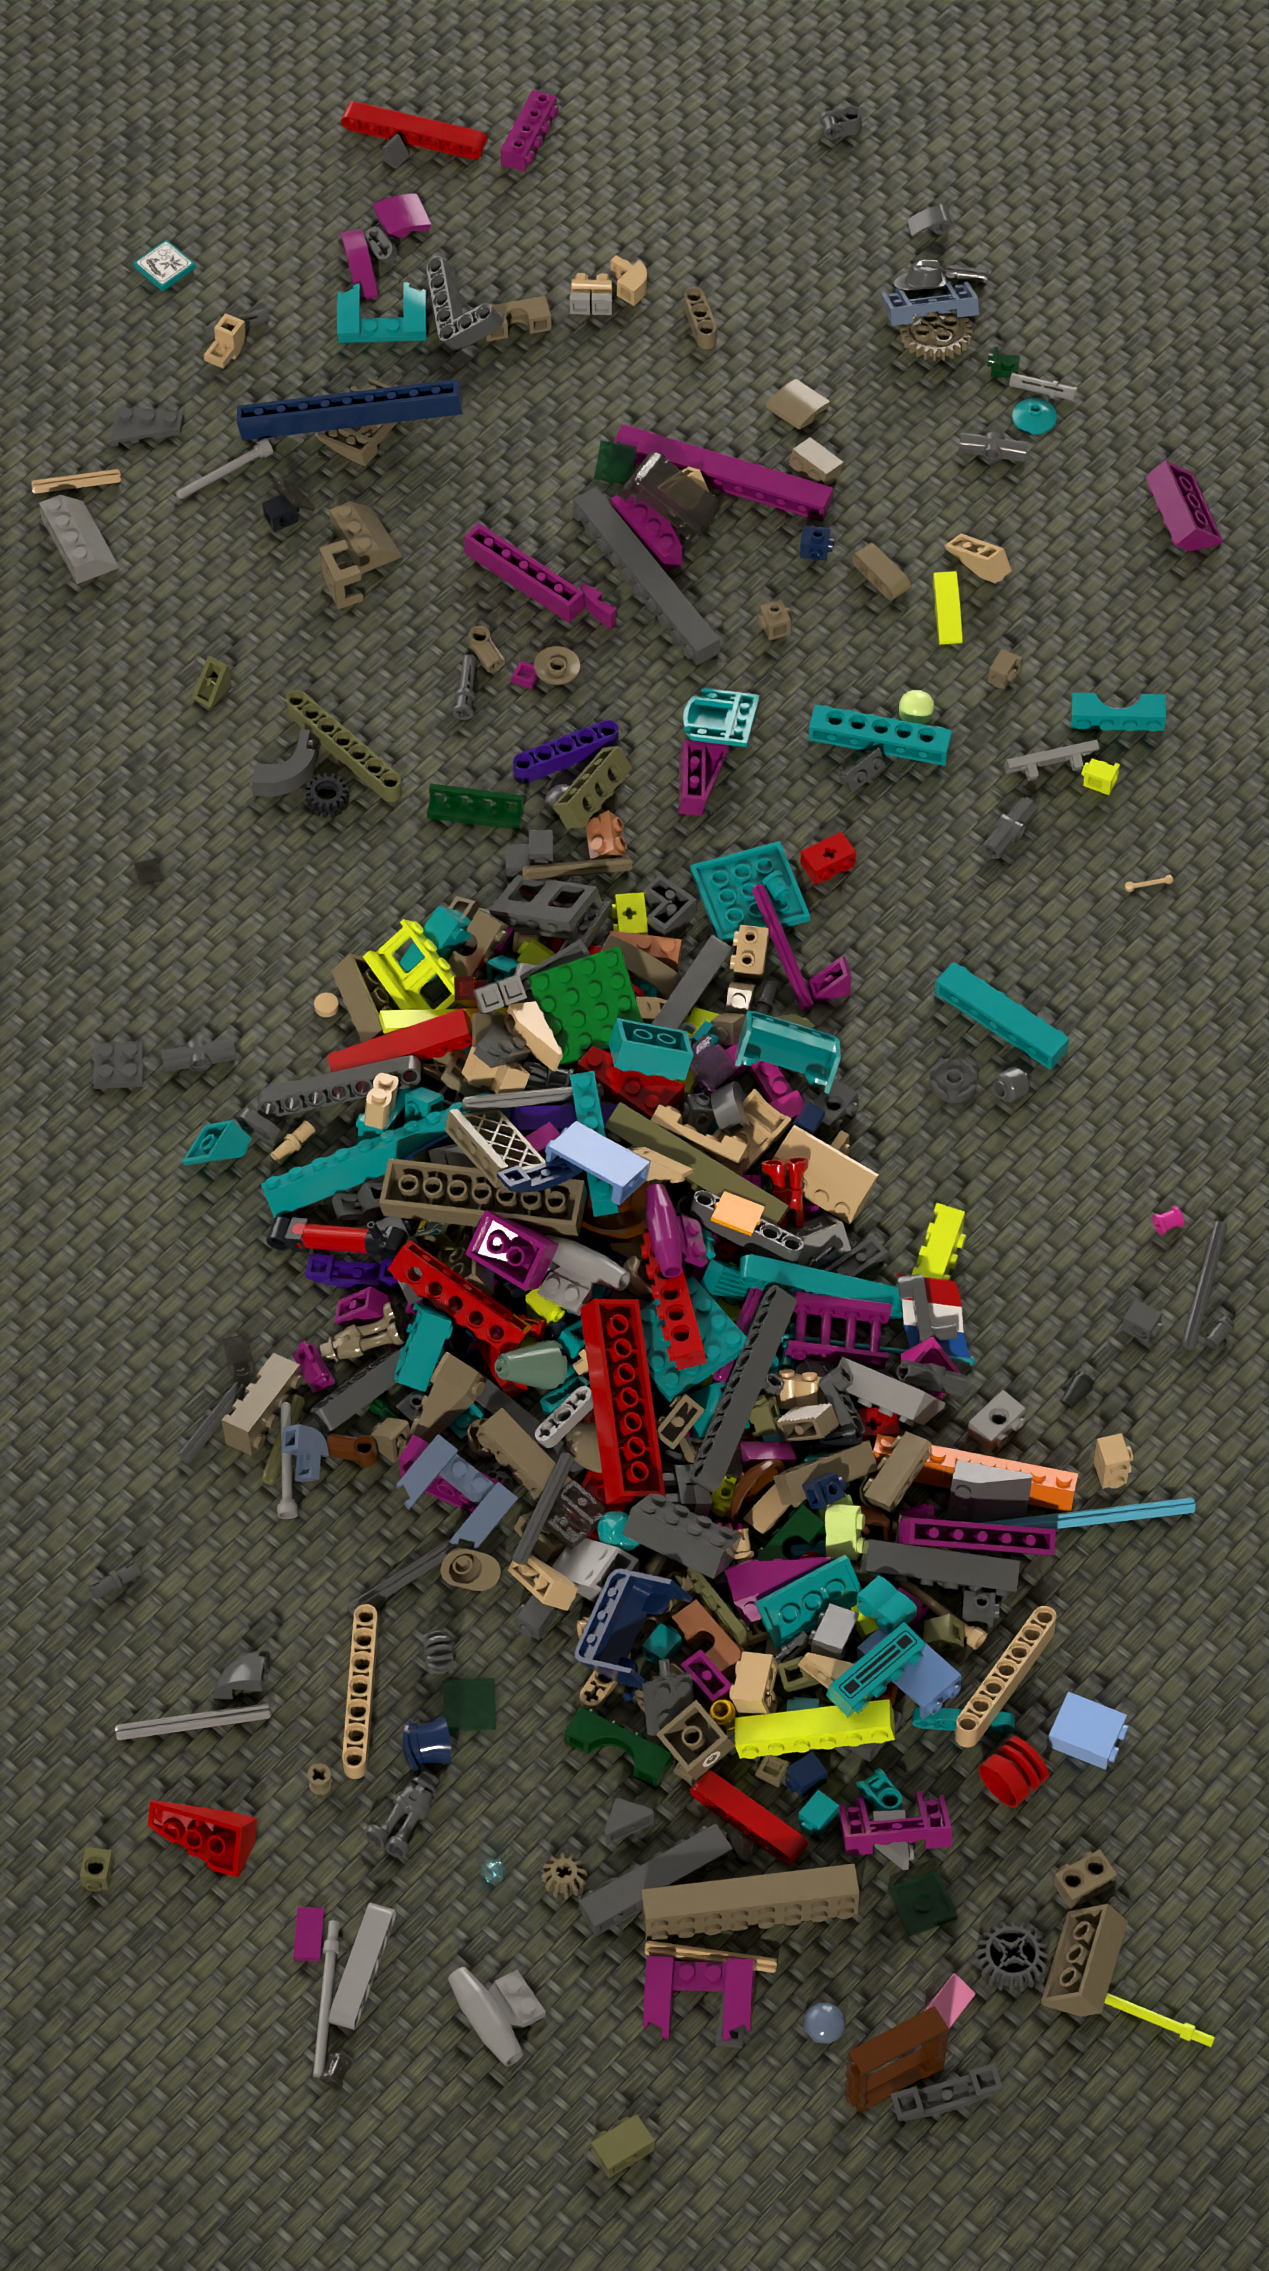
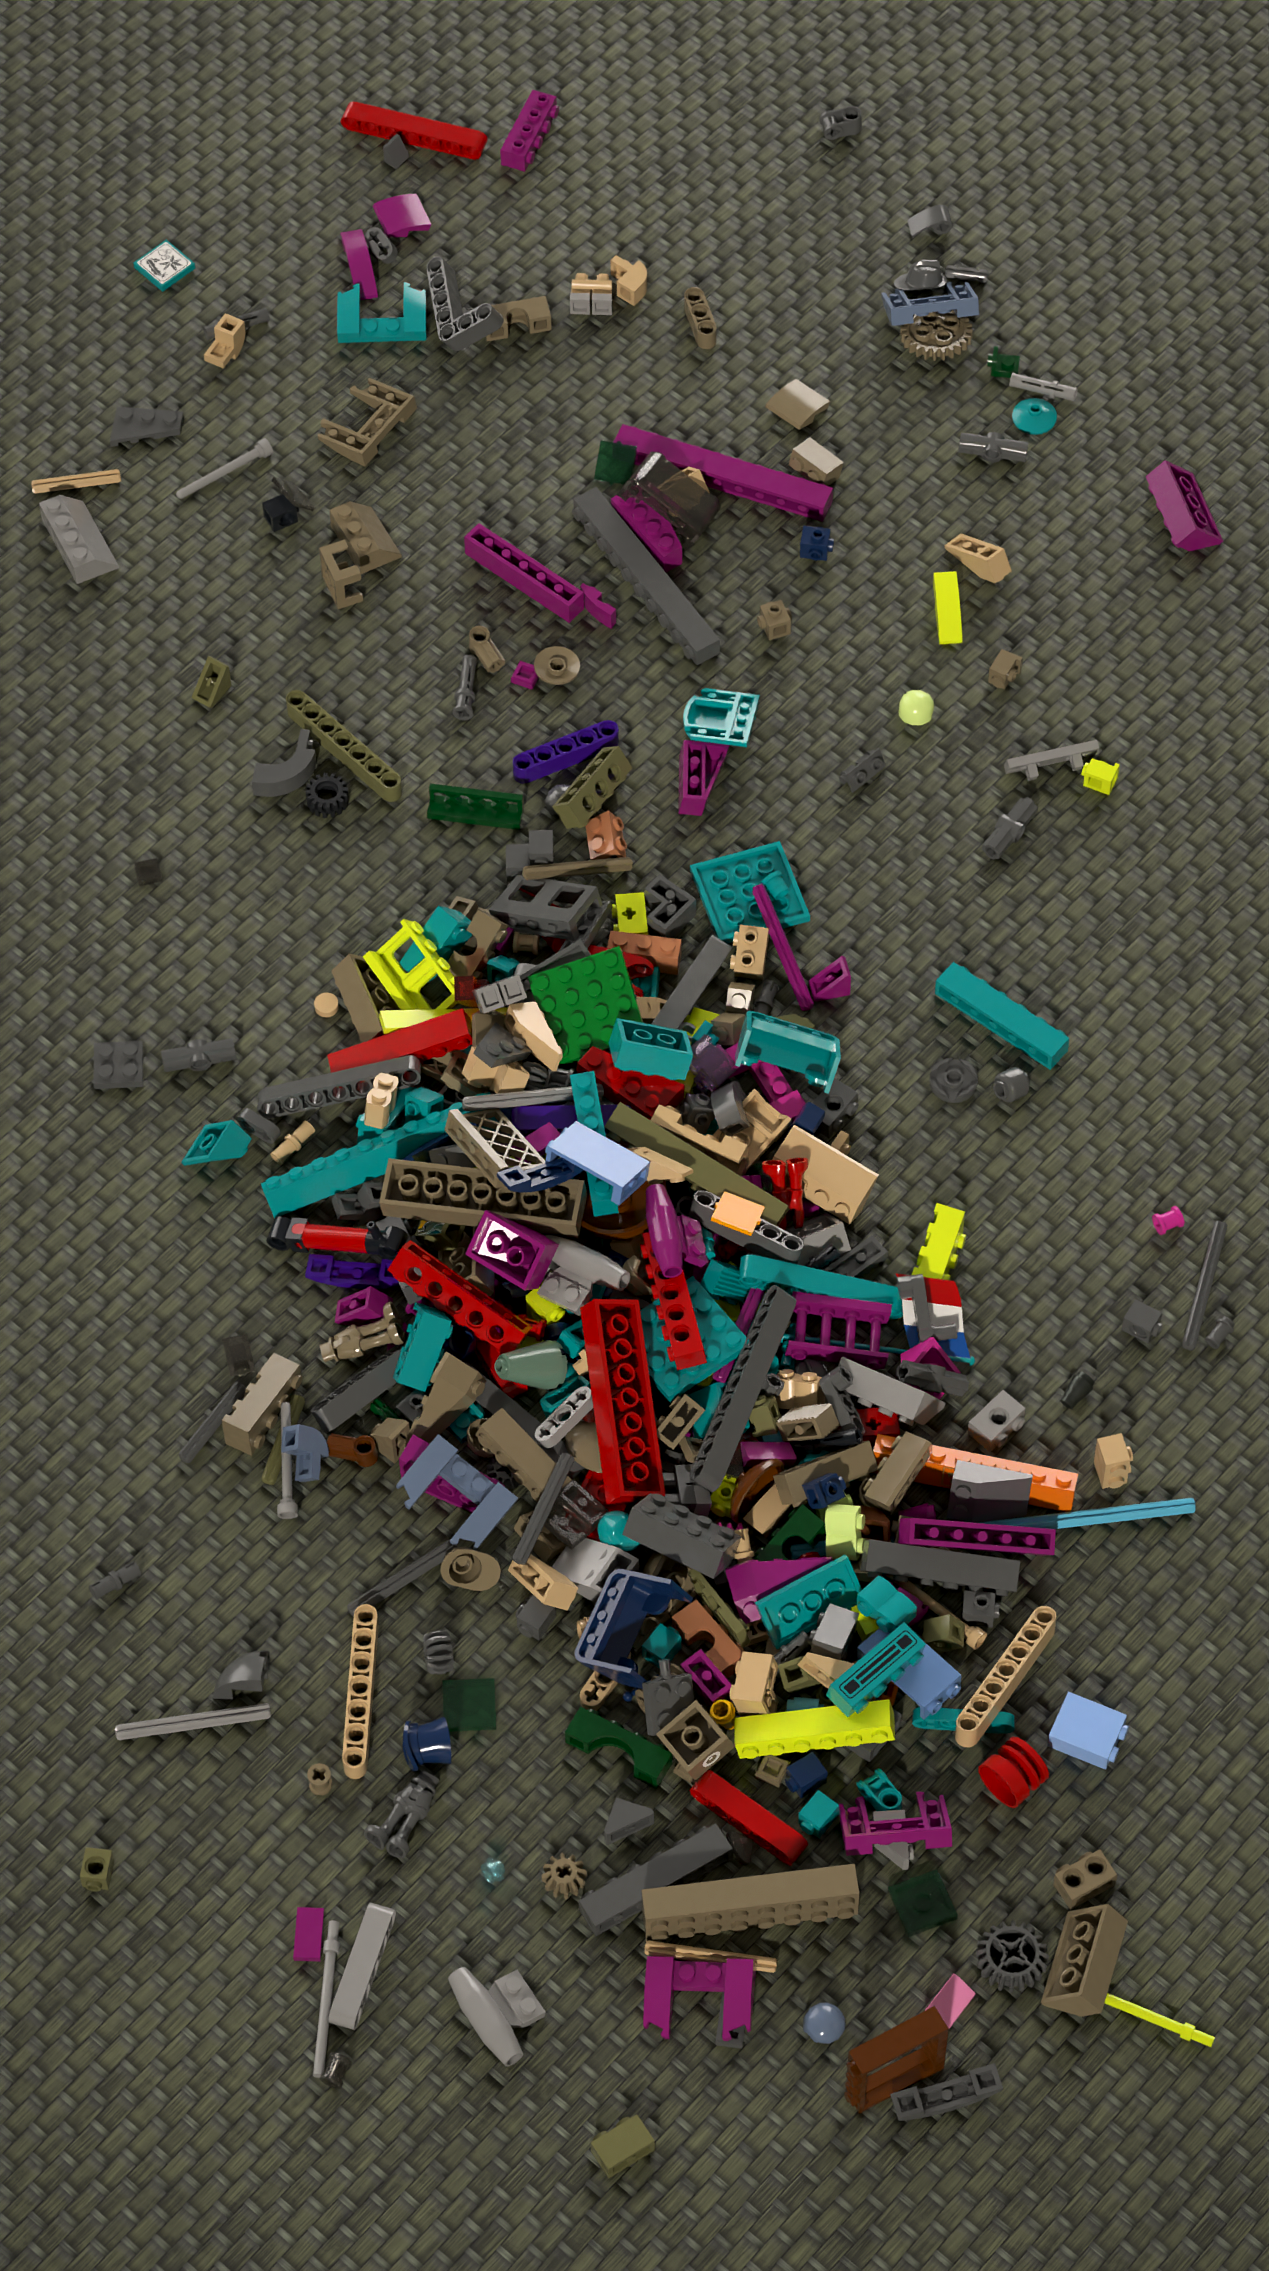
red wedge [148,1800,257,1877] -> none
dark blue brick [236,379,463,441] -> none
magenta hinge [292,1341,336,1394] -> none
neon yellow brick [517,938,555,965] -> none
dark tan slope [600,935,683,999] -> none
red brick [800,832,856,885] -> none
teal brick [809,704,952,766] -> none
dark tan beam [852,543,911,601] -> none
teal arch [1071,693,1166,732] -> none
tan hinge [1125,875,1174,892] -> none

